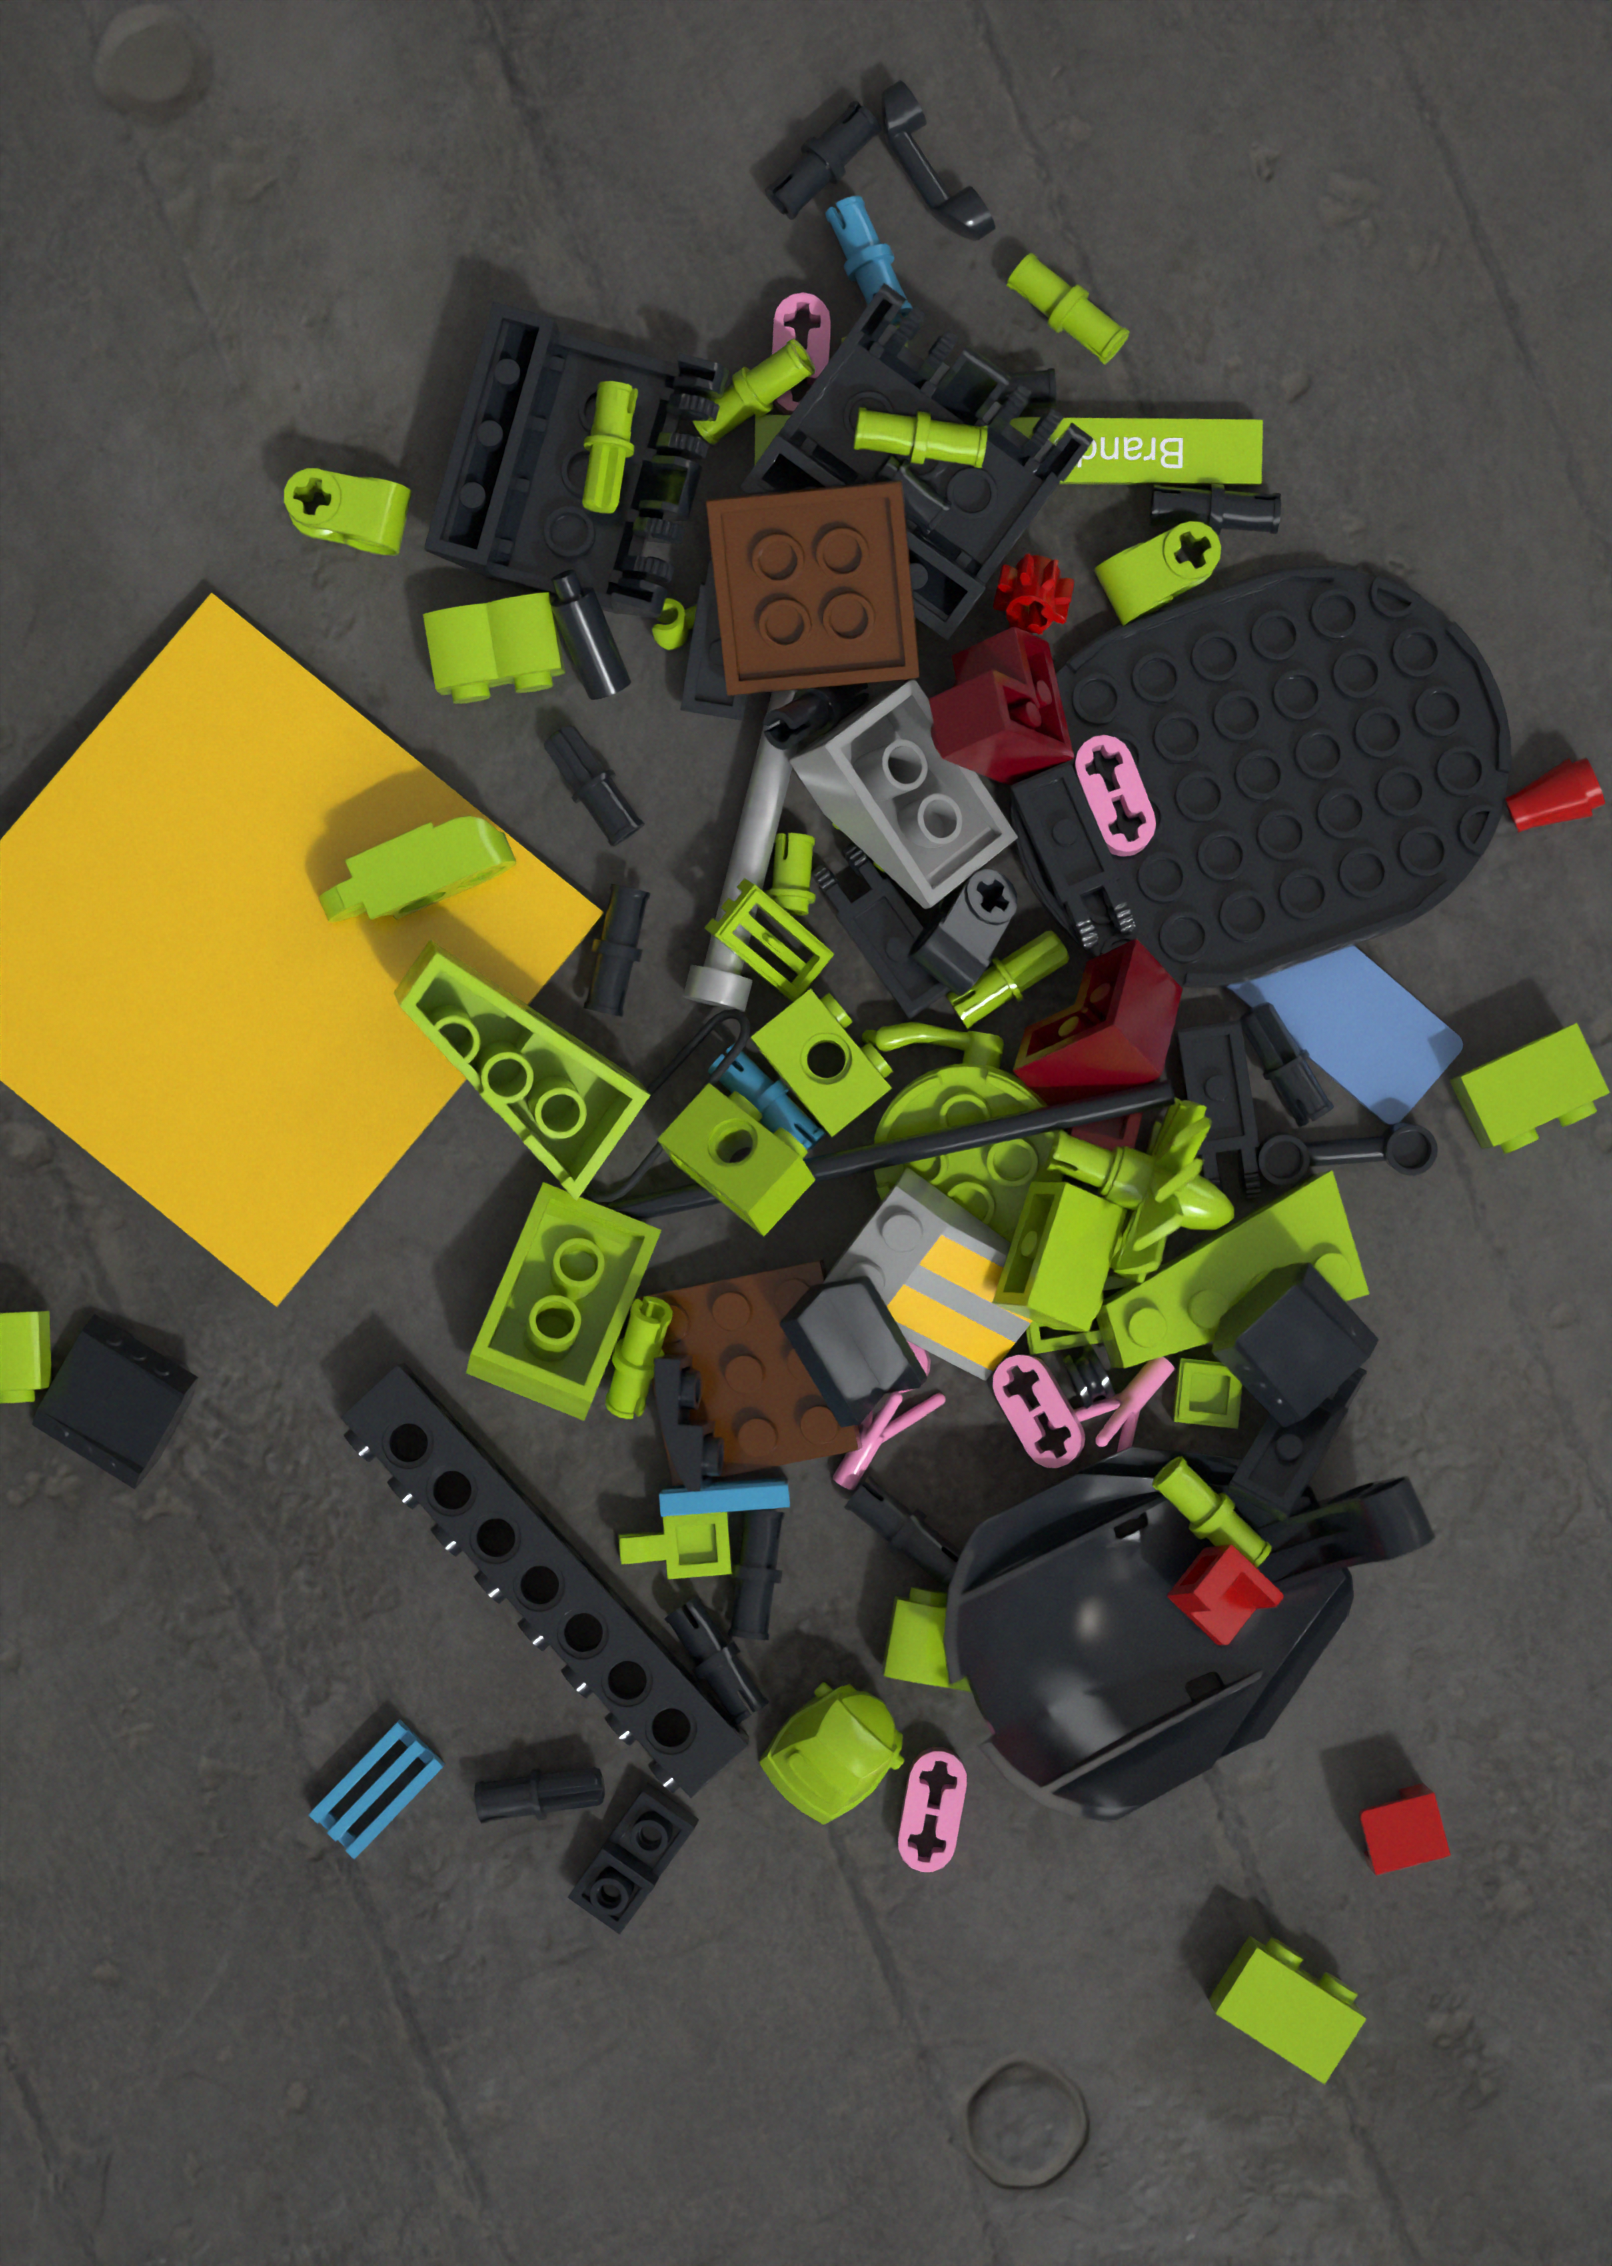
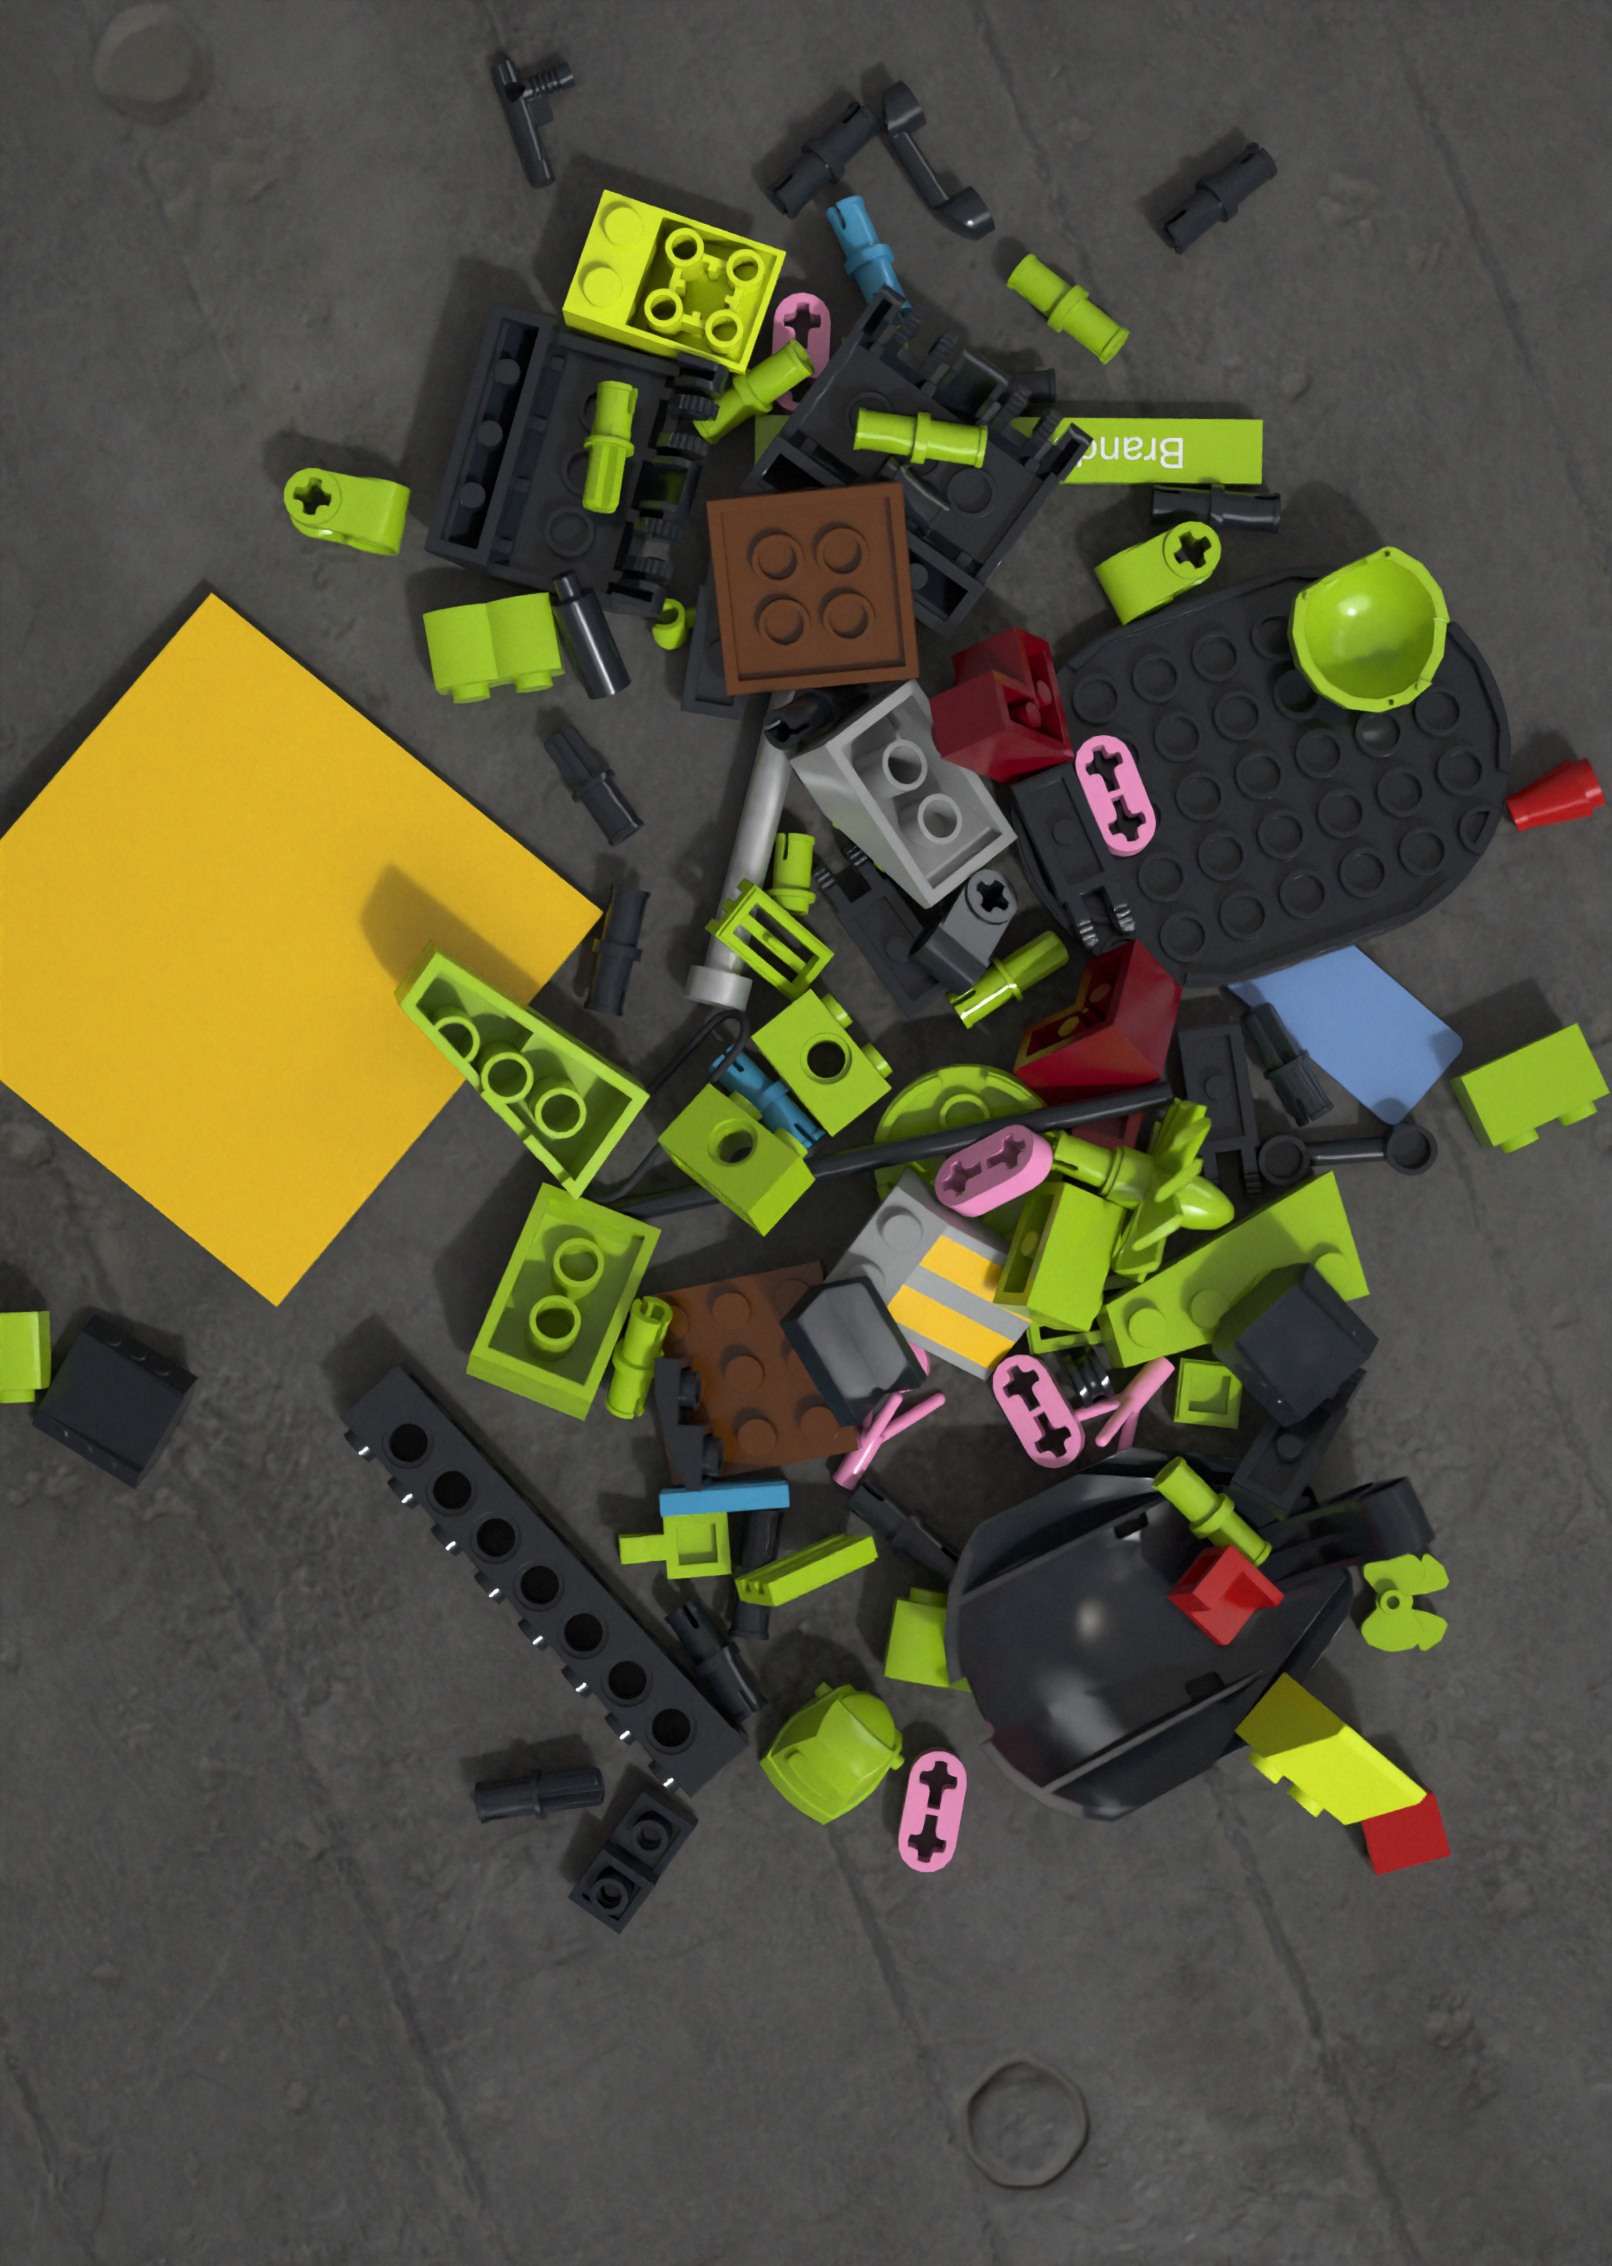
dark azure tile [309,1720,446,1859] -> none
lime piece [319,816,517,923] -> none
lime piece [862,1022,1004,1069] -> none
red gear [993,553,1074,635] -> none
lime brick [1208,1935,1367,2084] -> none
none -> black hose [491,60,576,189]
none -> neon yellow slope [562,189,786,375]
none -> lime tile [734,1532,878,1607]
none -> bright pink beam [935,1125,1053,1217]
none -> black pin [1156,142,1277,255]
none -> neon yellow slope [1235,1672,1427,1825]
none -> lime cylinder [1287,546,1450,712]
none -> lime piece [1359,1553,1449,1652]

